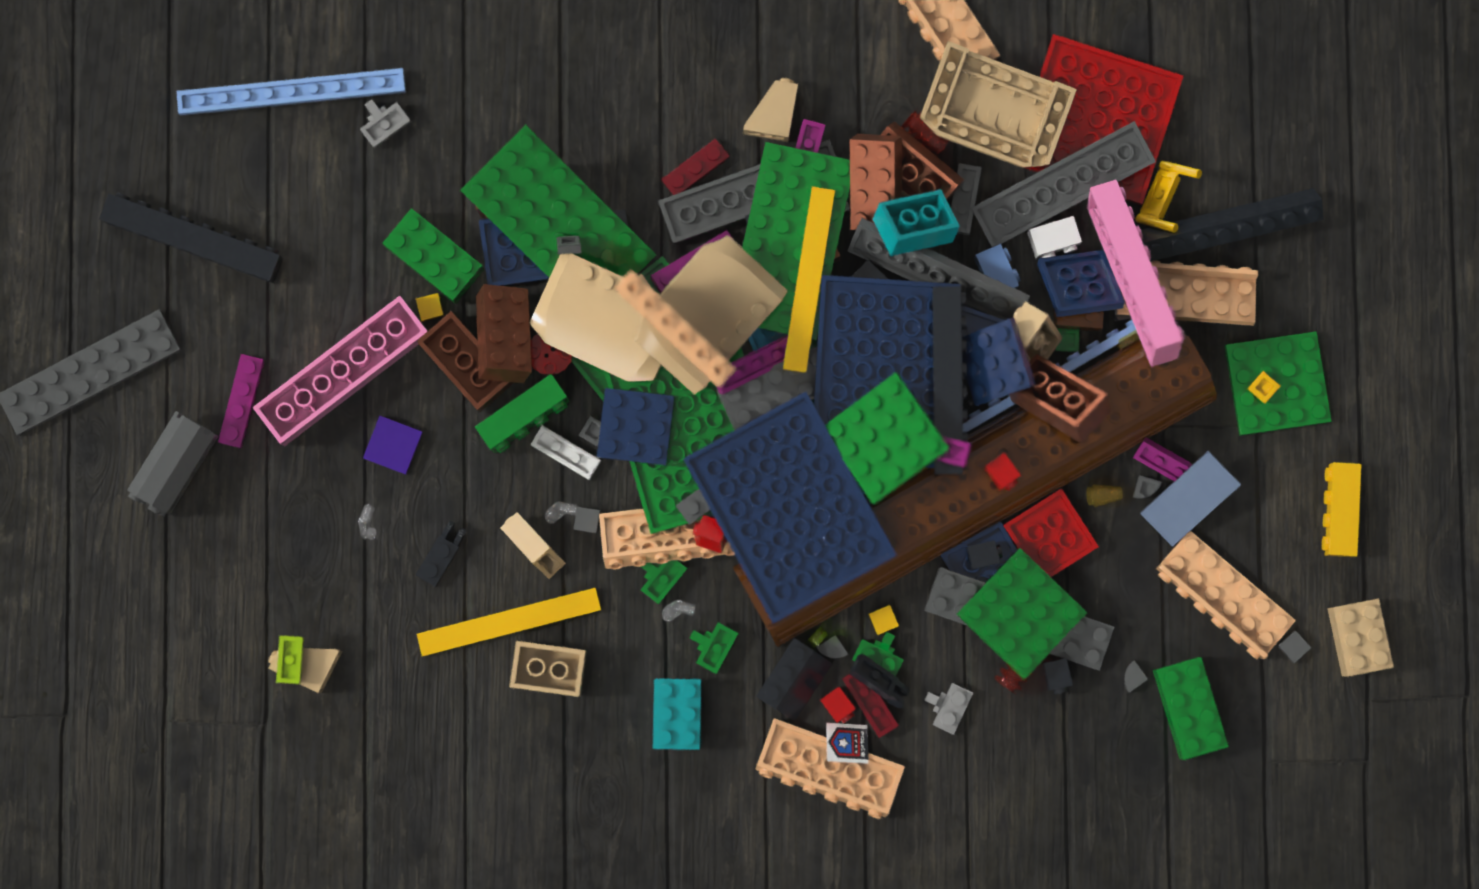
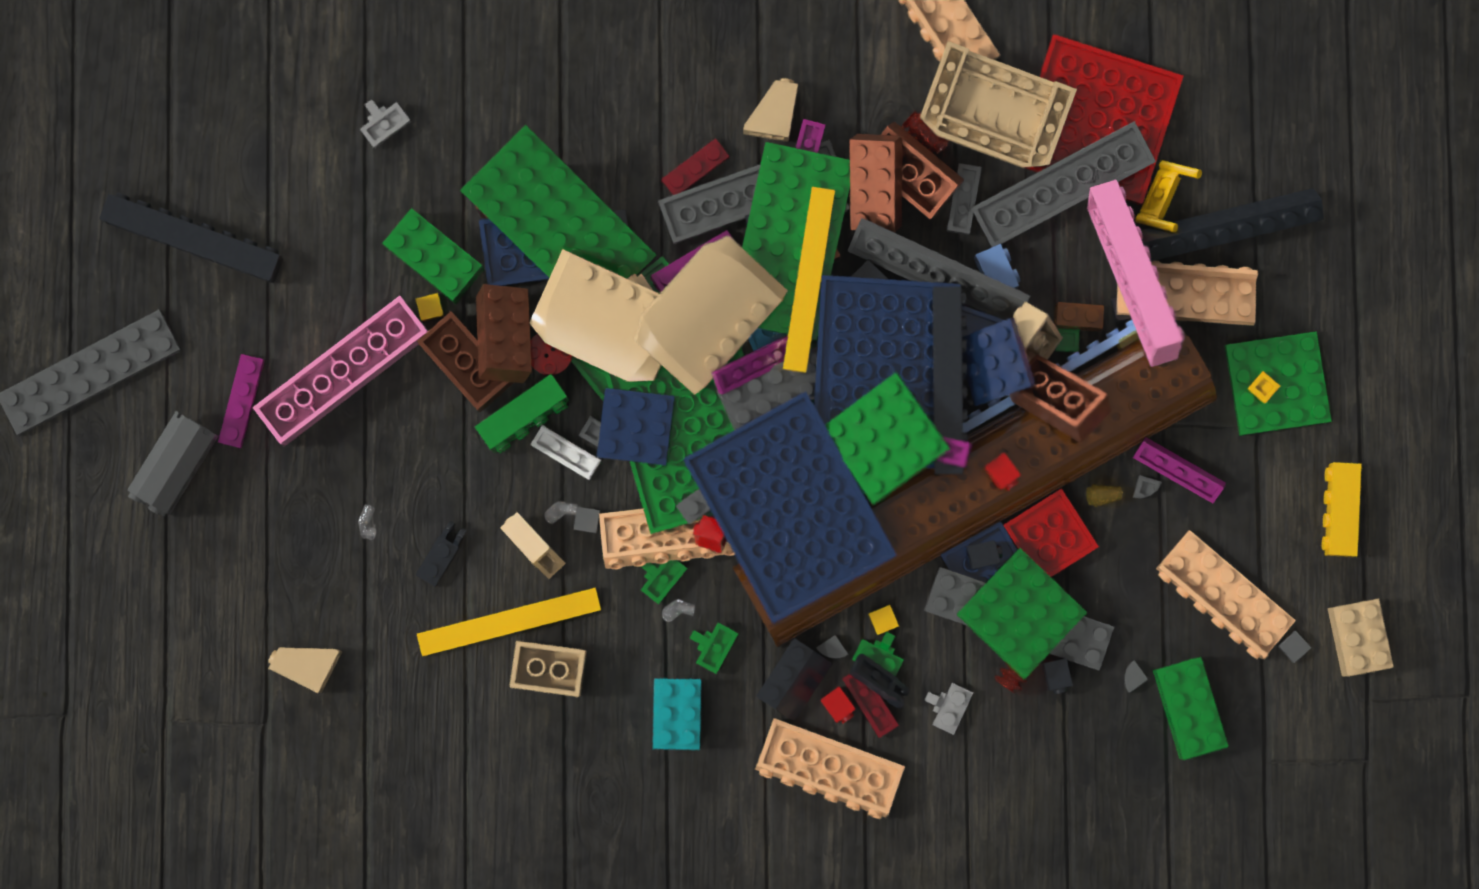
light blue plate [177,68,406,115] -> none
lime plate [276,636,304,684] -> none
dark purple tile [363,416,423,475] -> none
dark grey tile [557,236,581,254] -> none
light nougat bracket [615,271,735,386] -> none
clear neon green tile [806,627,827,649] -> none
sticker [826,723,868,764] -> none
teal brick [873,190,960,256] -> none
white brick [1028,216,1082,259] -> none
dark blue plate [1037,250,1125,317] -> none
sand blue tile [1141,450,1241,547] -> none

